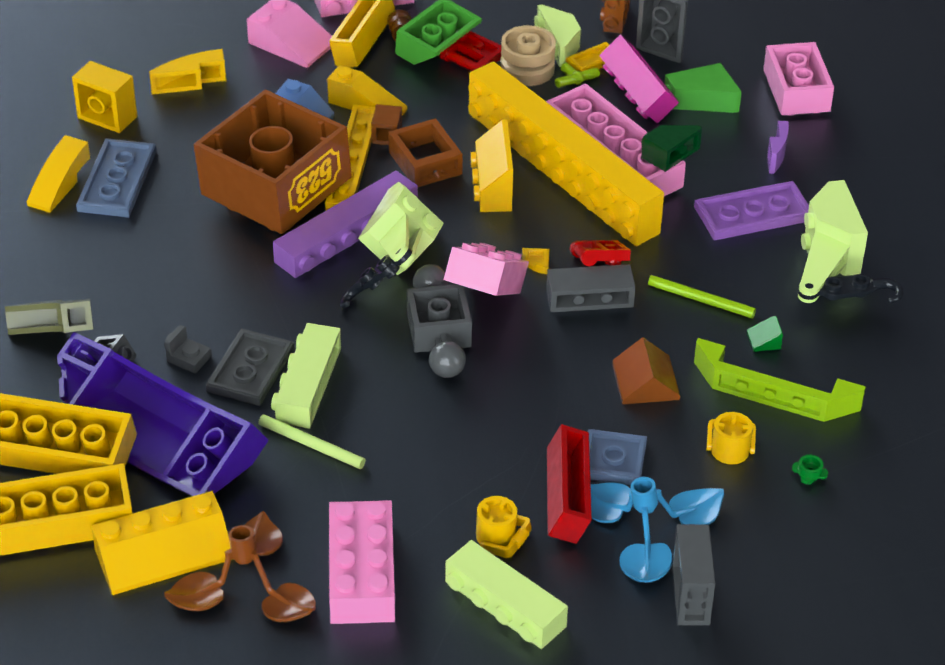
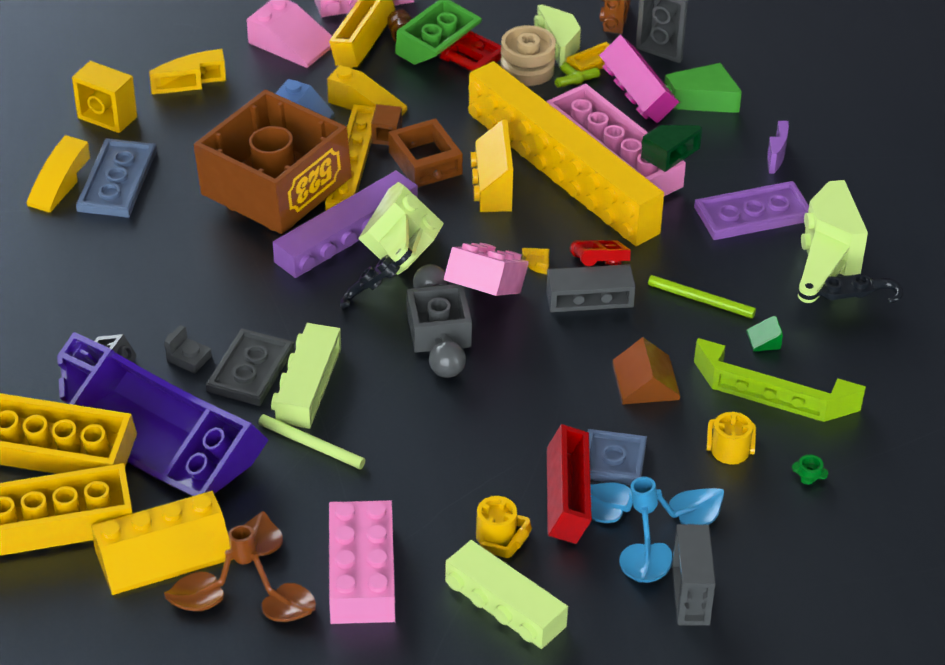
olive arch [4,298,94,335] -> none
bright pink brick [763,42,834,115] -> none

